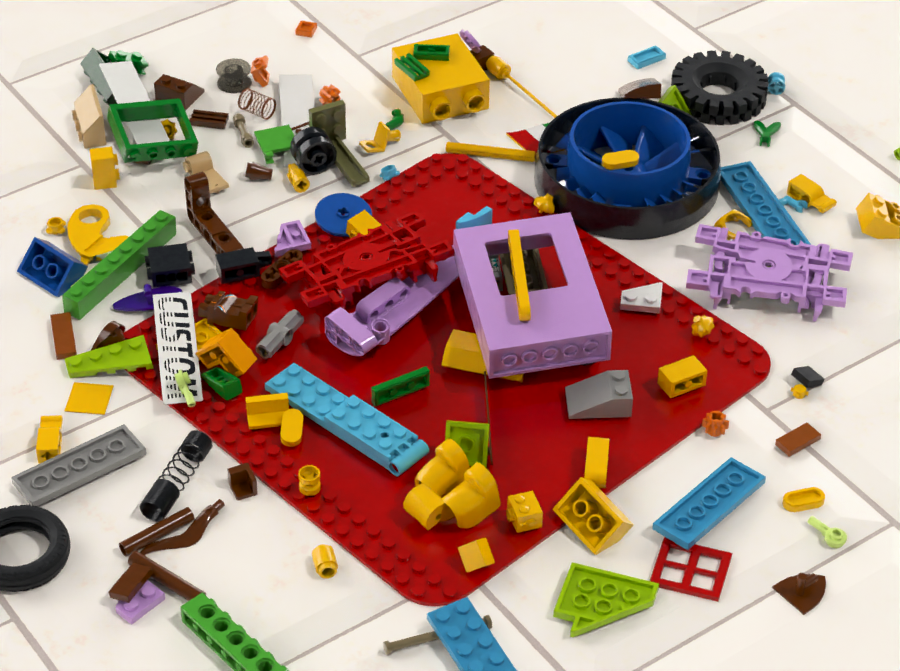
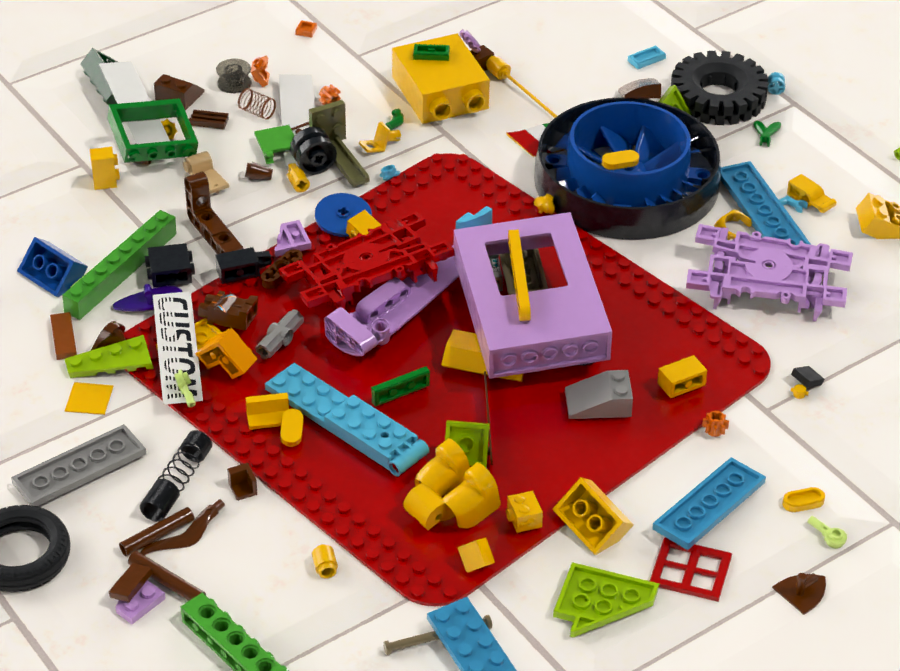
yellow piece [36,415,63,463] -> none
yellow plate [46,217,66,234] -> none
yellow animal [67,204,128,266] -> none
tan slope [72,84,106,149] -> none
green plate [108,50,149,75] -> none
green slope [201,366,243,400] -> none
dark tan bar [233,114,254,148] -> none
yellow wheel [298,465,321,496] -> none
green tile [394,53,430,81] -> none
yellow axle [446,142,536,162] -> none
yellow beam [585,437,610,488] -> none
white wing [620,282,663,313] -> none
yellow piece [691,315,715,338] -> none
dark orange tile [775,422,821,457] -> none

